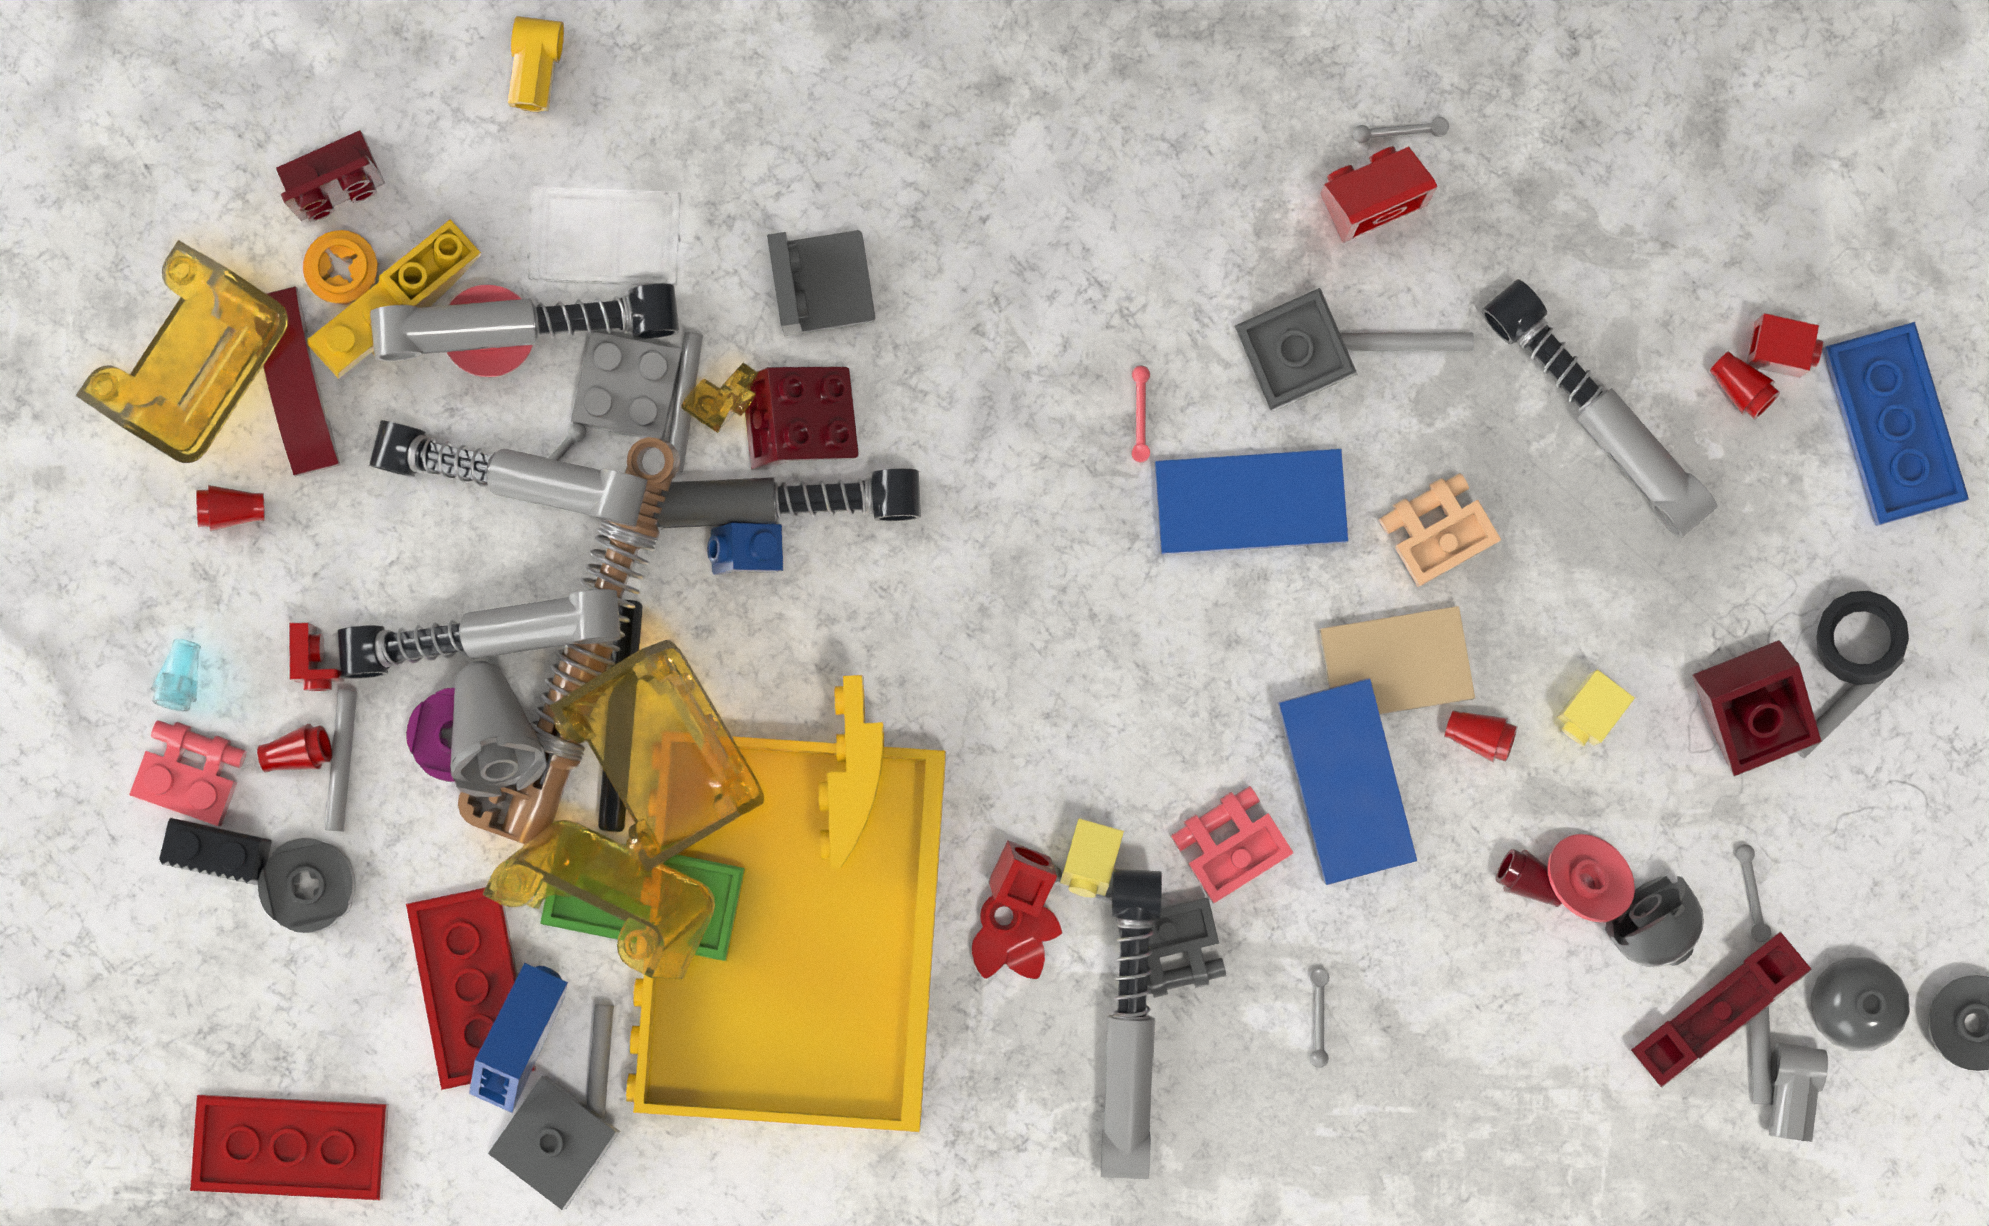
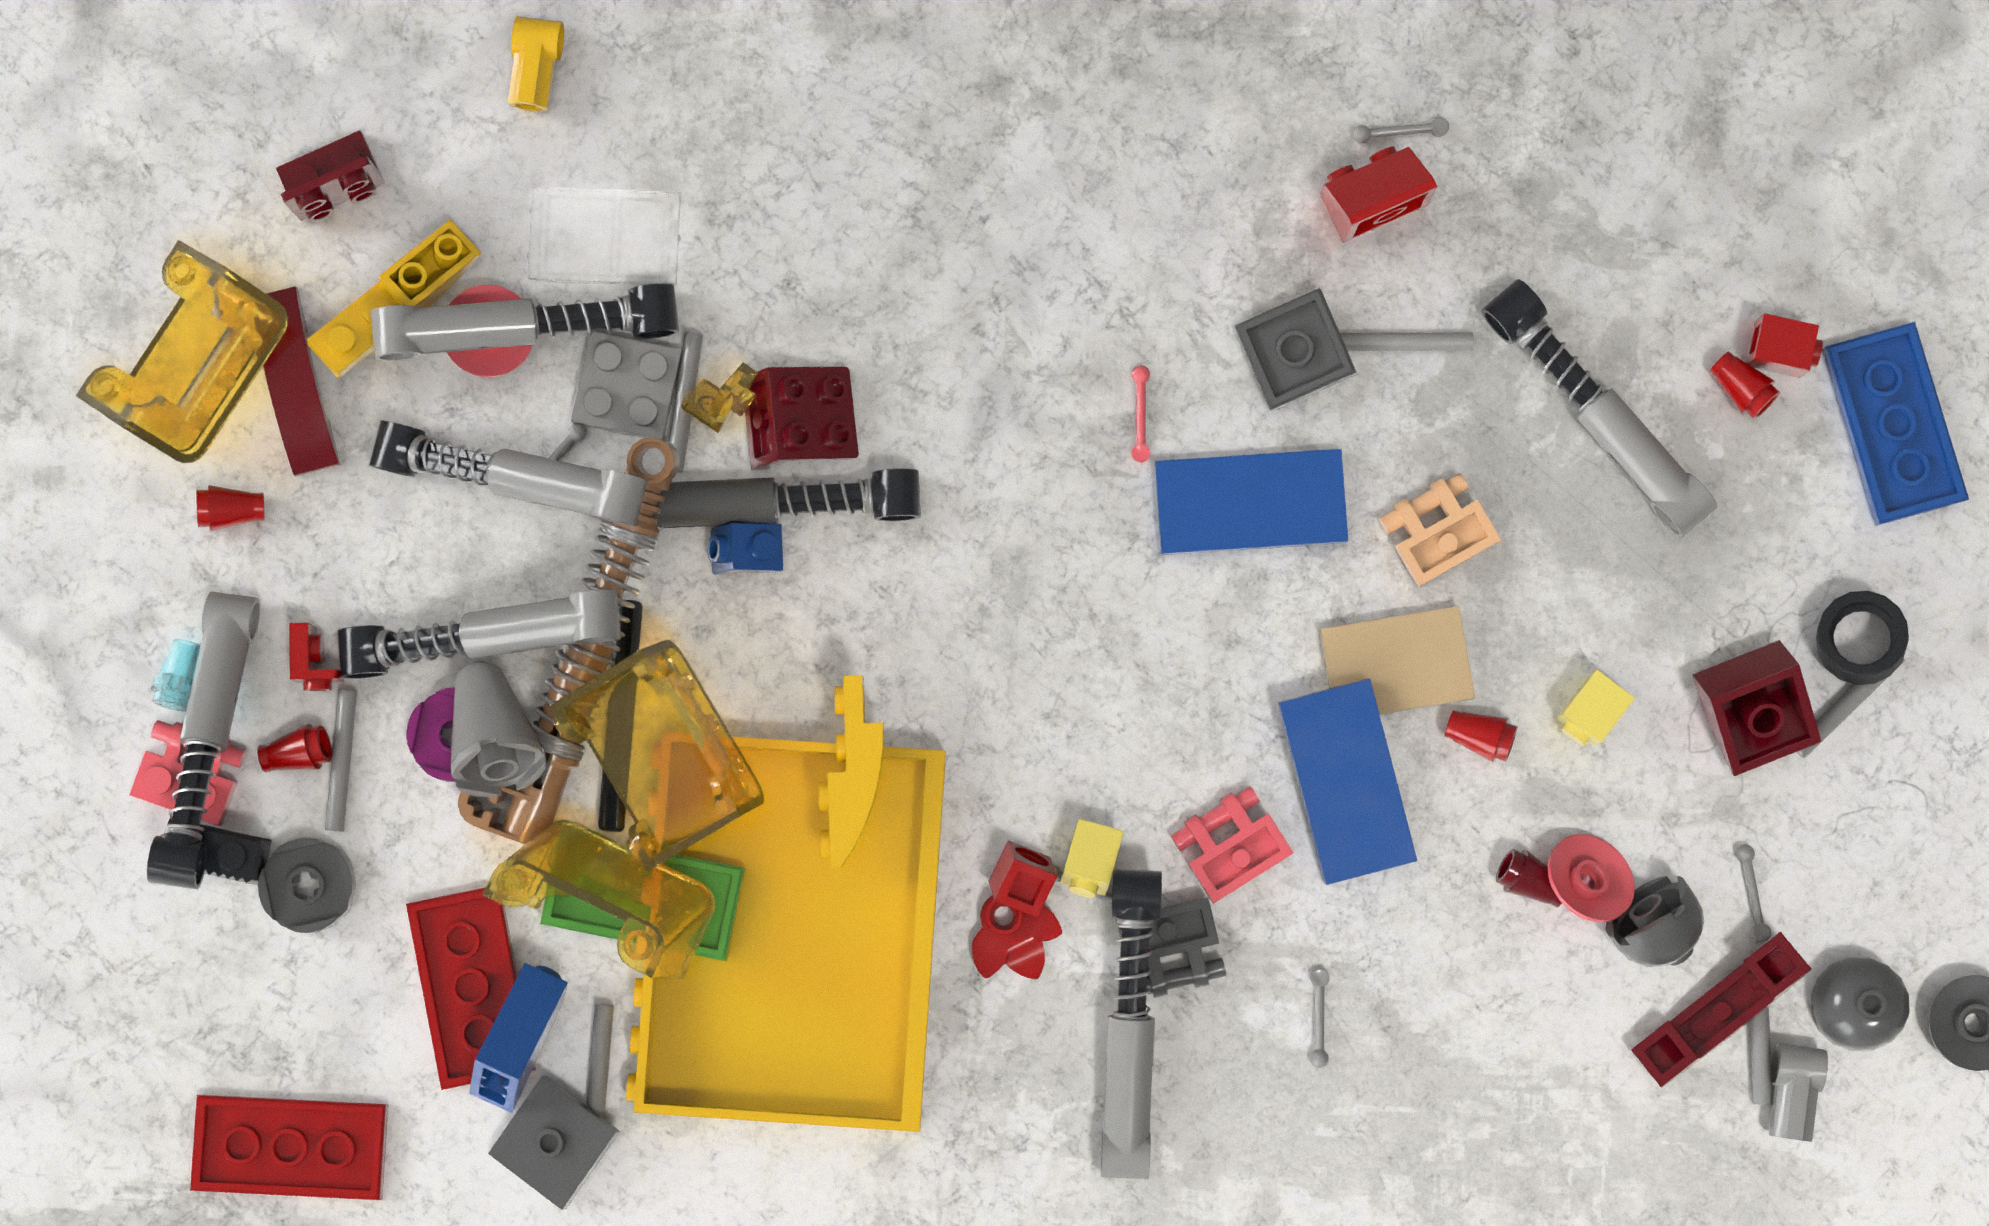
light orange gear [303,230,379,305] -> none
dark grey bracket [767,230,876,336] -> none
none -> piece [147,591,260,890]

